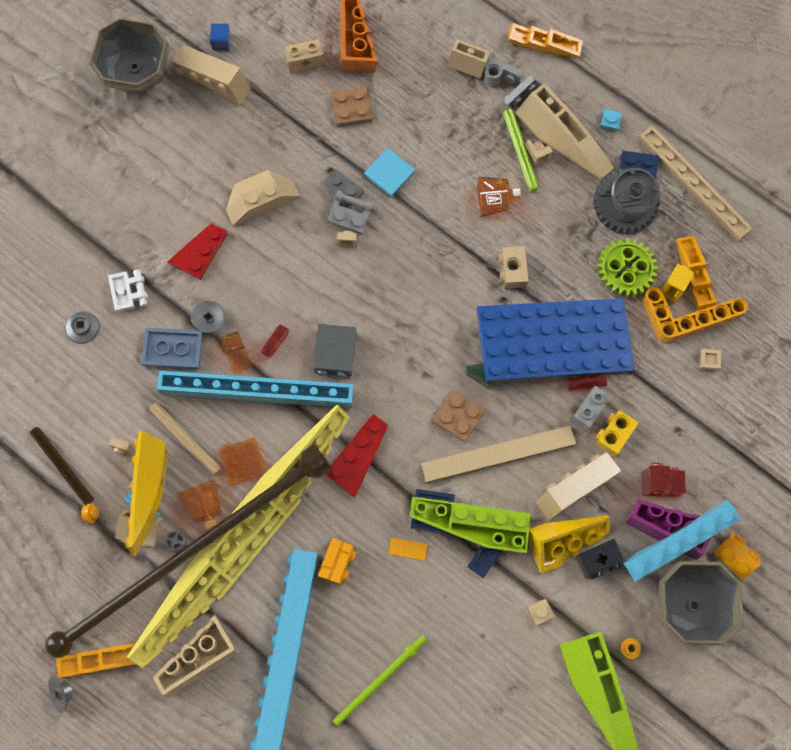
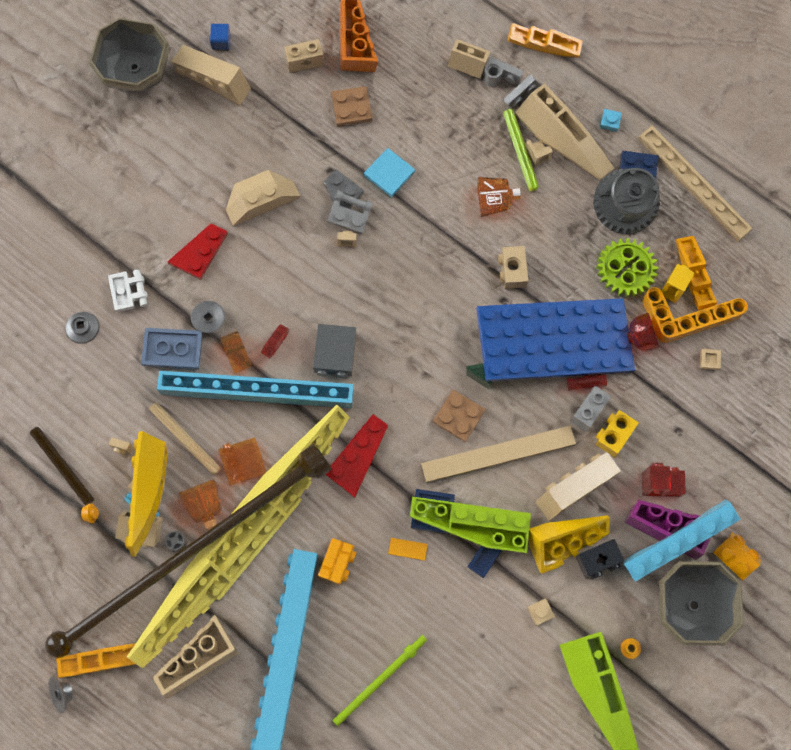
none -> clear red cylinder [626,313,659,352]

